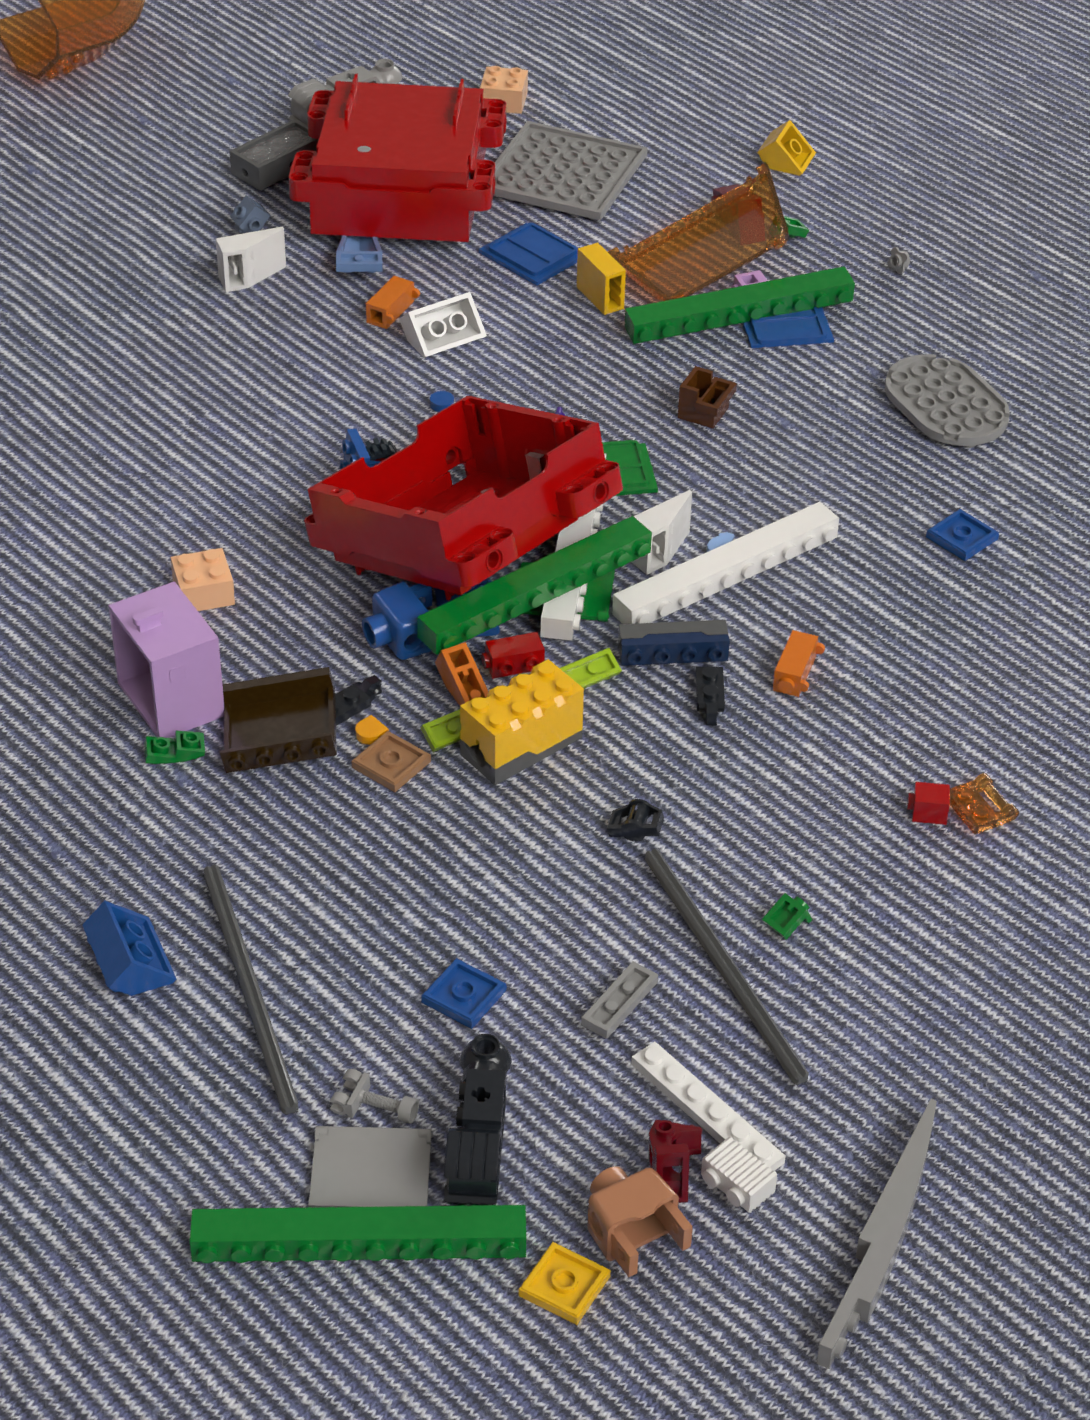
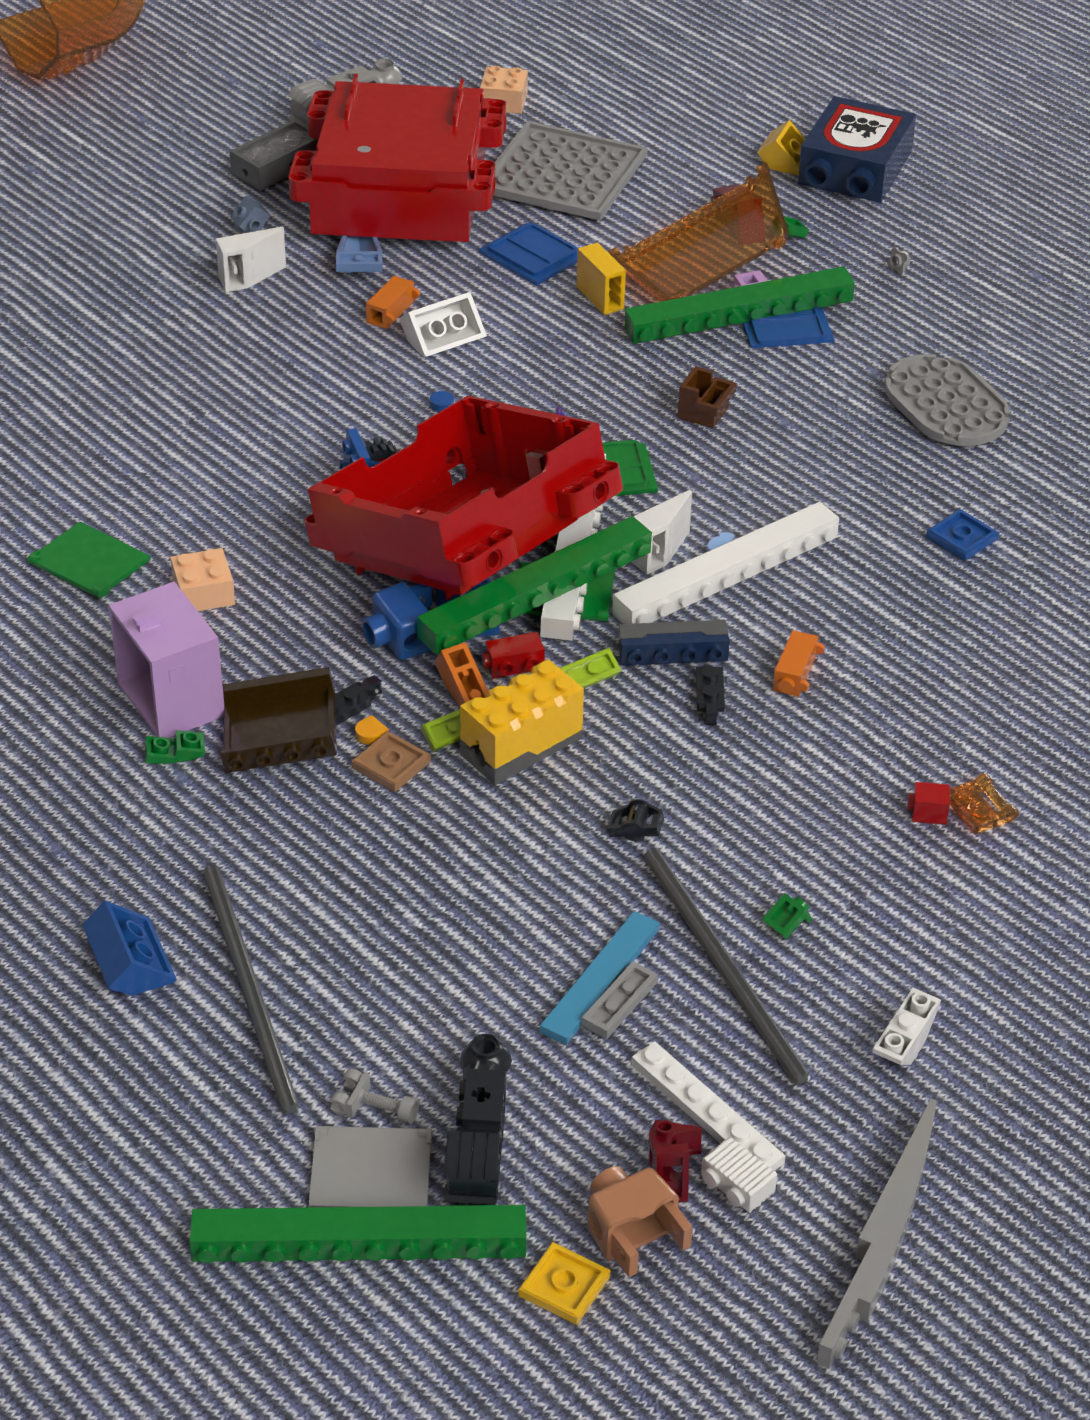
blue tile [421,958,507,1029] -> none
none -> green piece [27,522,151,599]
none -> dark azure tile [540,911,660,1045]
none -> dark blue brick [798,96,916,203]
none -> white slope [872,988,941,1065]

